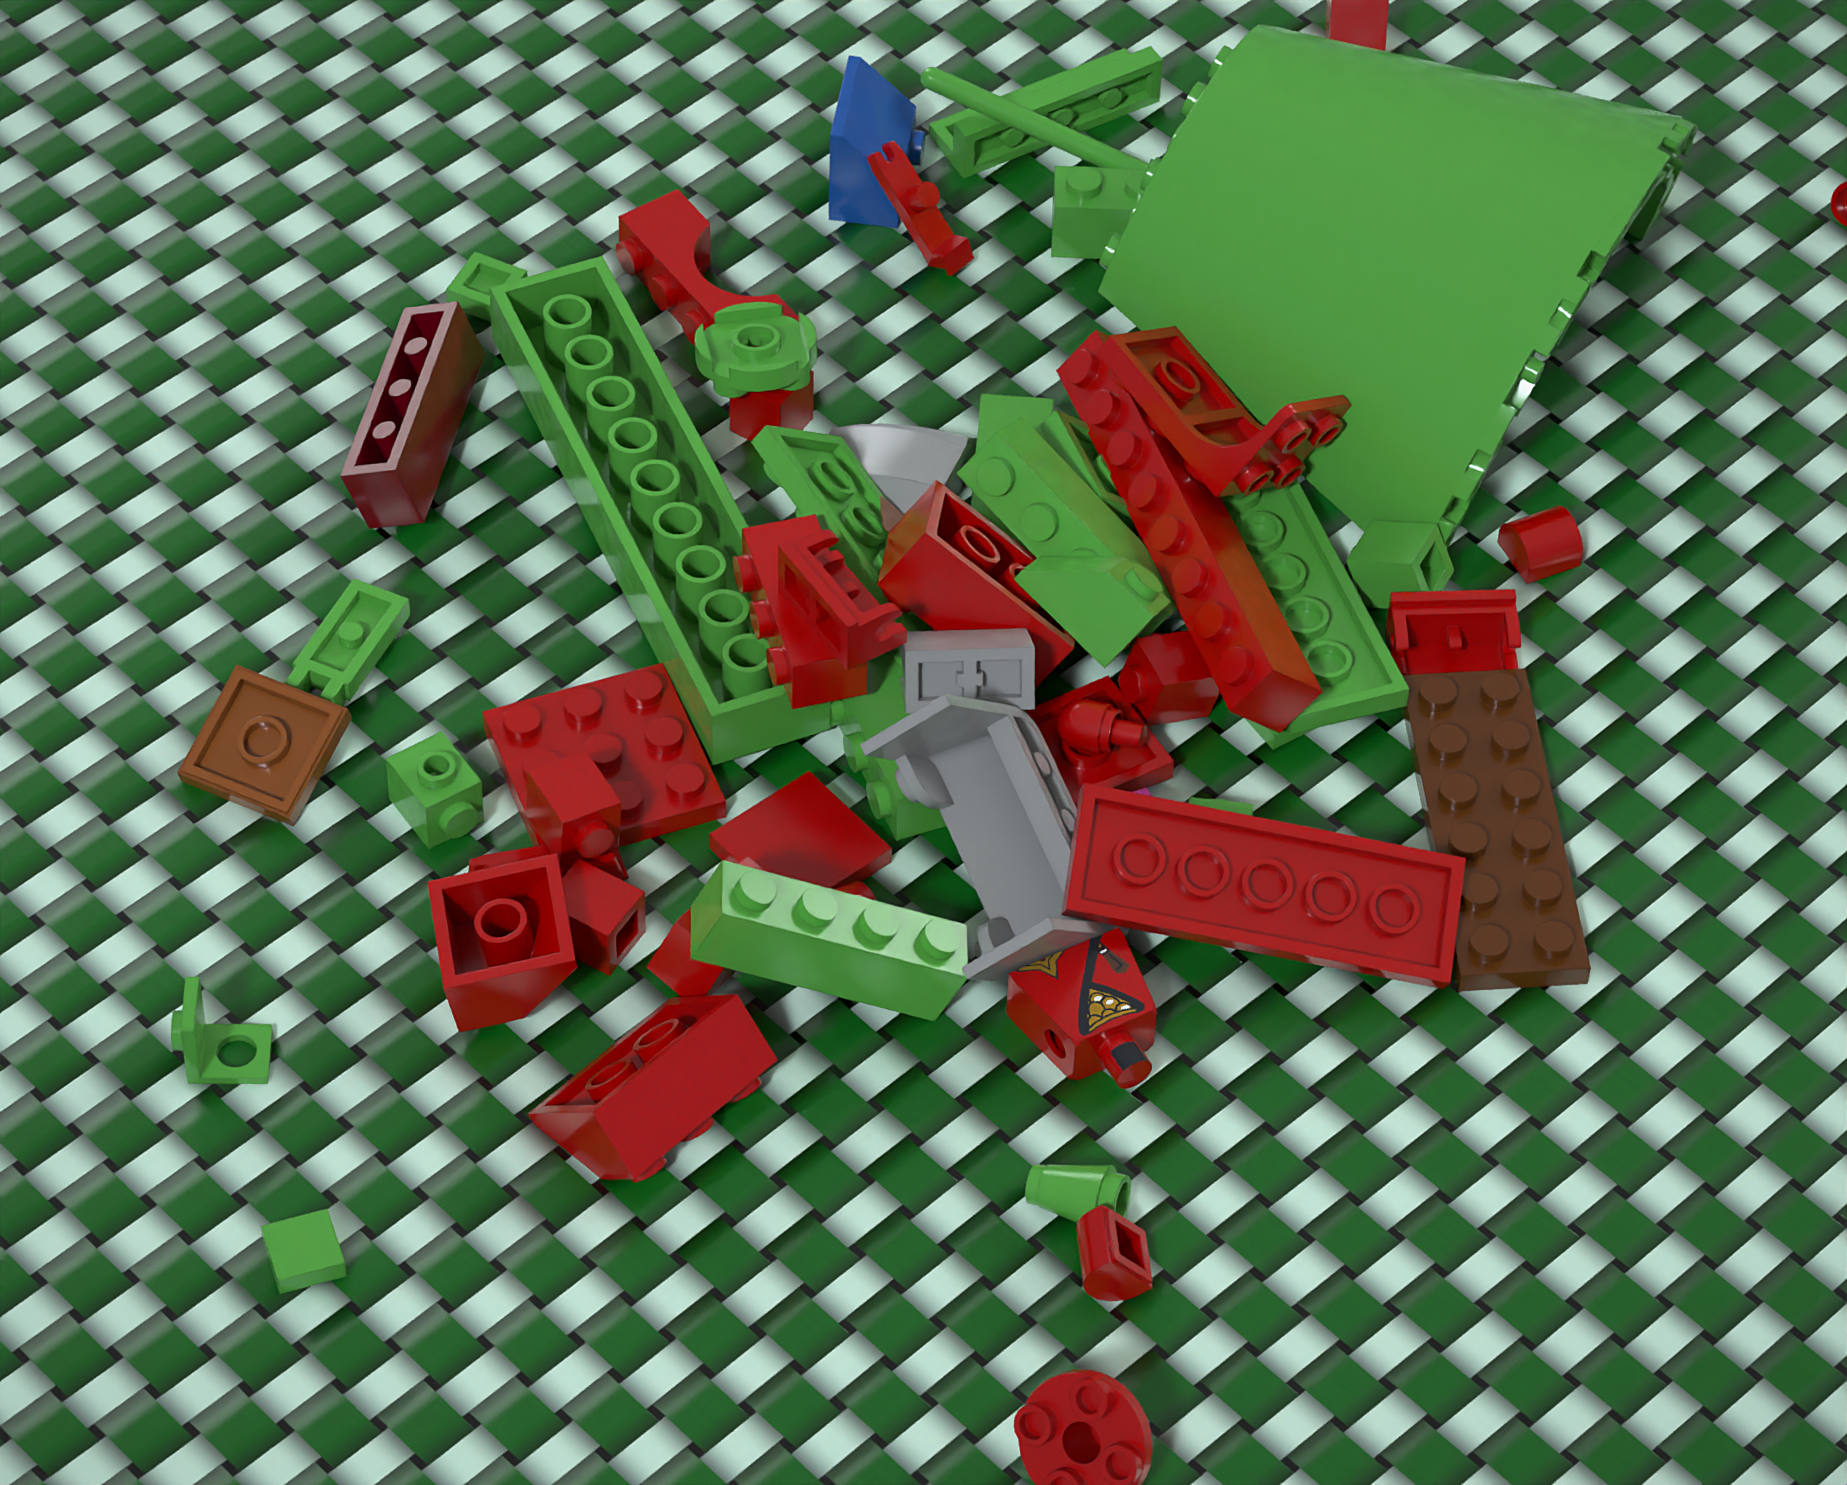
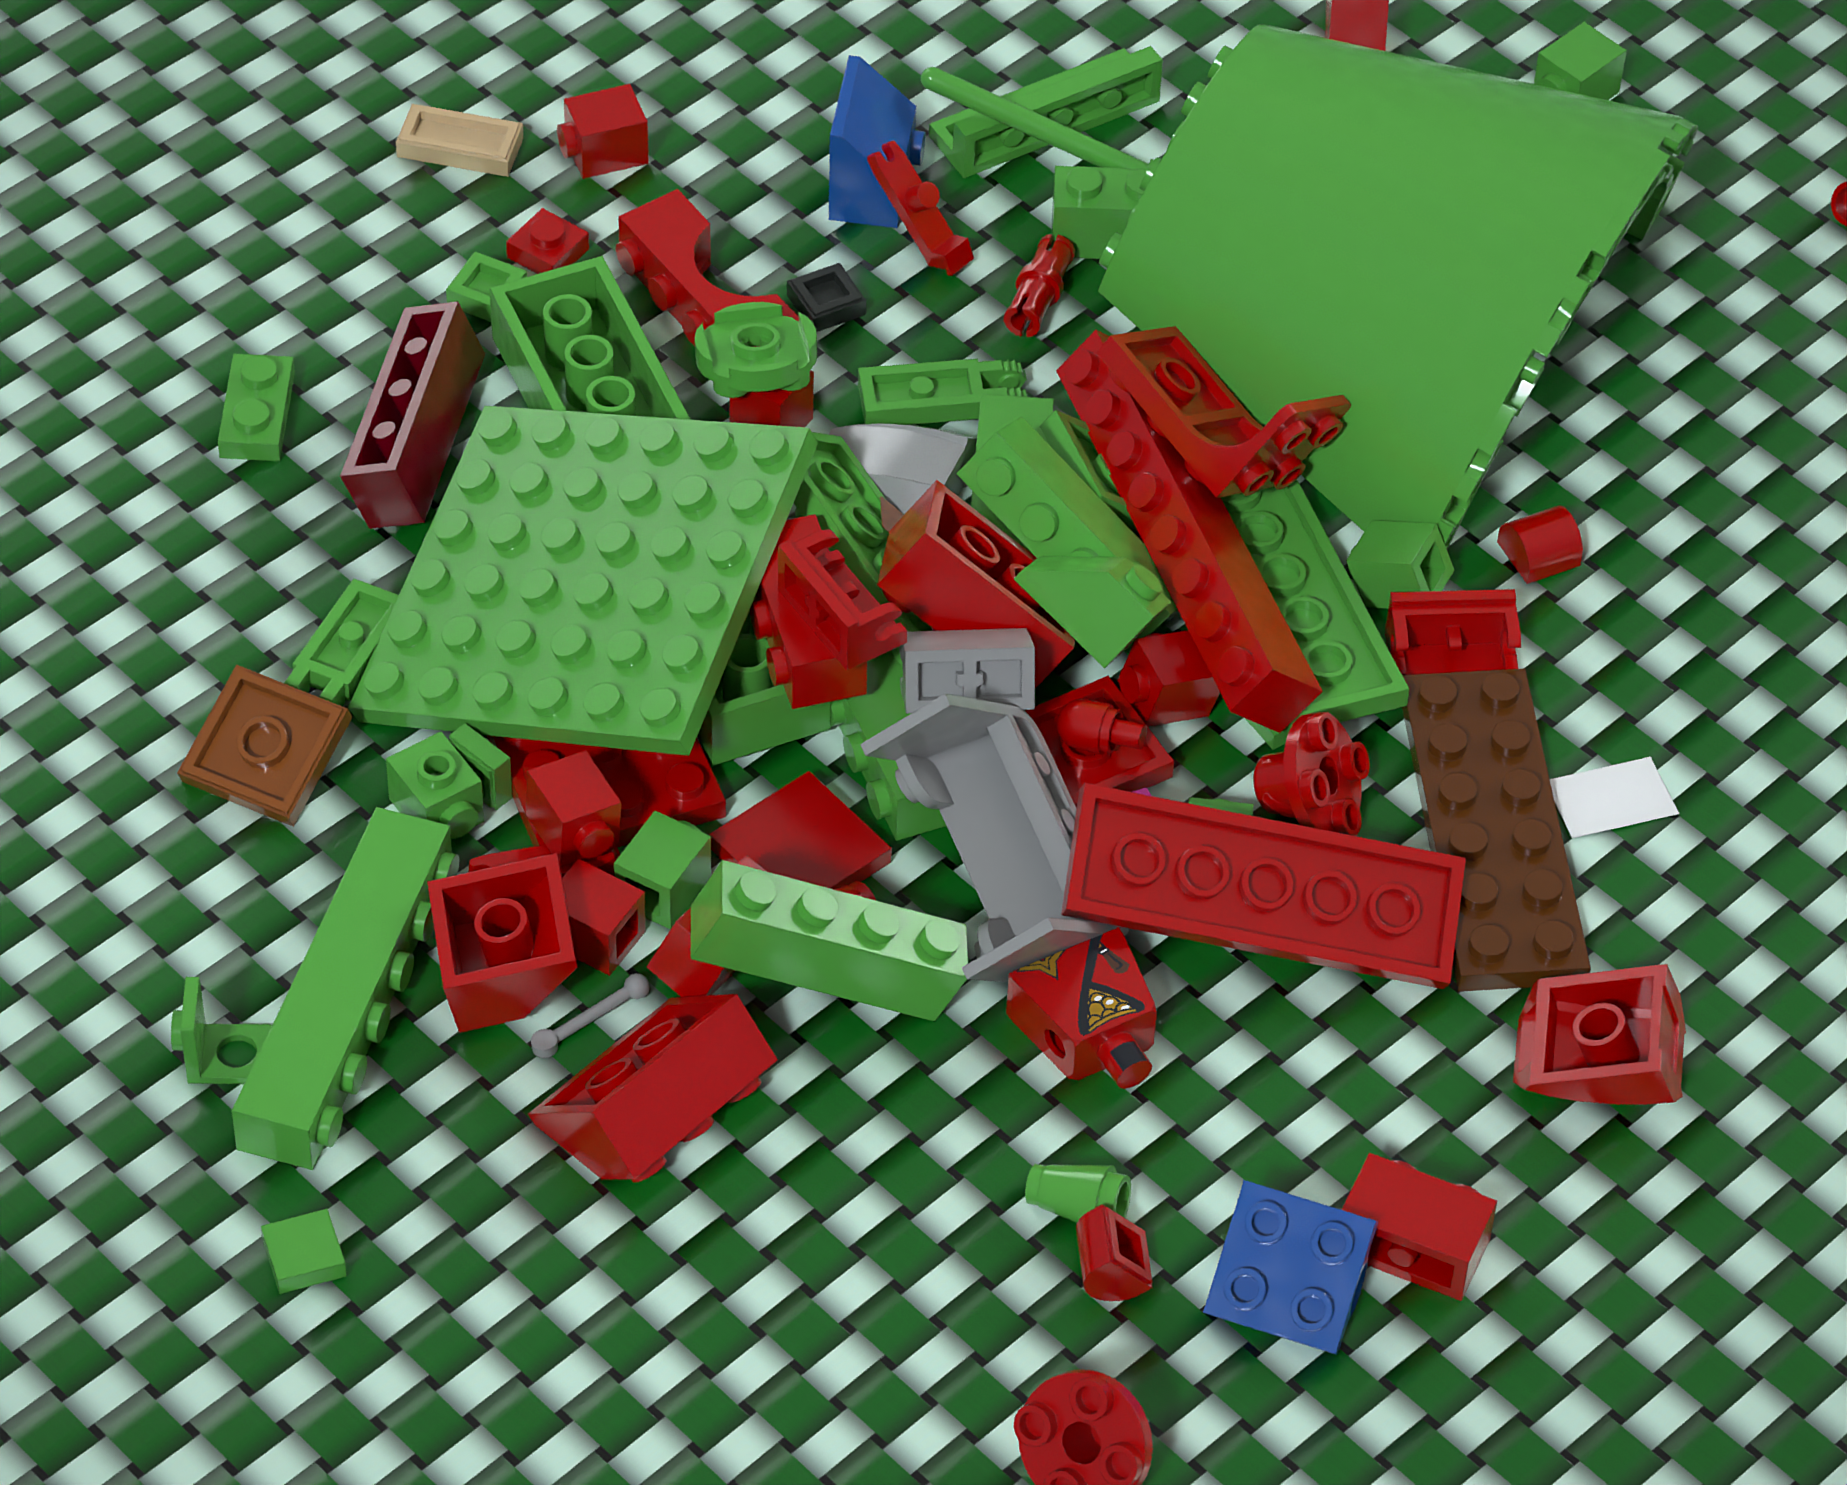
none -> bright green plate [218,354,295,461]
none -> bright green brick [232,807,459,1170]
none -> bright green plate [348,406,818,756]
none -> tan tile [396,104,524,177]
none -> bright green tile [449,723,512,811]
none -> red plate [506,208,589,274]
none -> light grey hinge [531,973,650,1058]
none -> red brick [557,84,649,179]
none -> bright green brick [614,811,711,930]
none -> pearl dark grey tile [787,262,866,332]
none -> bright green hinge [858,358,1028,425]
none -> red pin [1003,234,1075,337]
none -> blue plate [1203,1180,1378,1355]
none -> red plate [1253,712,1370,836]
none -> red brick [1342,1152,1497,1301]
none -> red slope [1513,964,1686,1105]
none -> bright green brick [1534,22,1627,100]
none -> white sticker [1550,757,1679,838]

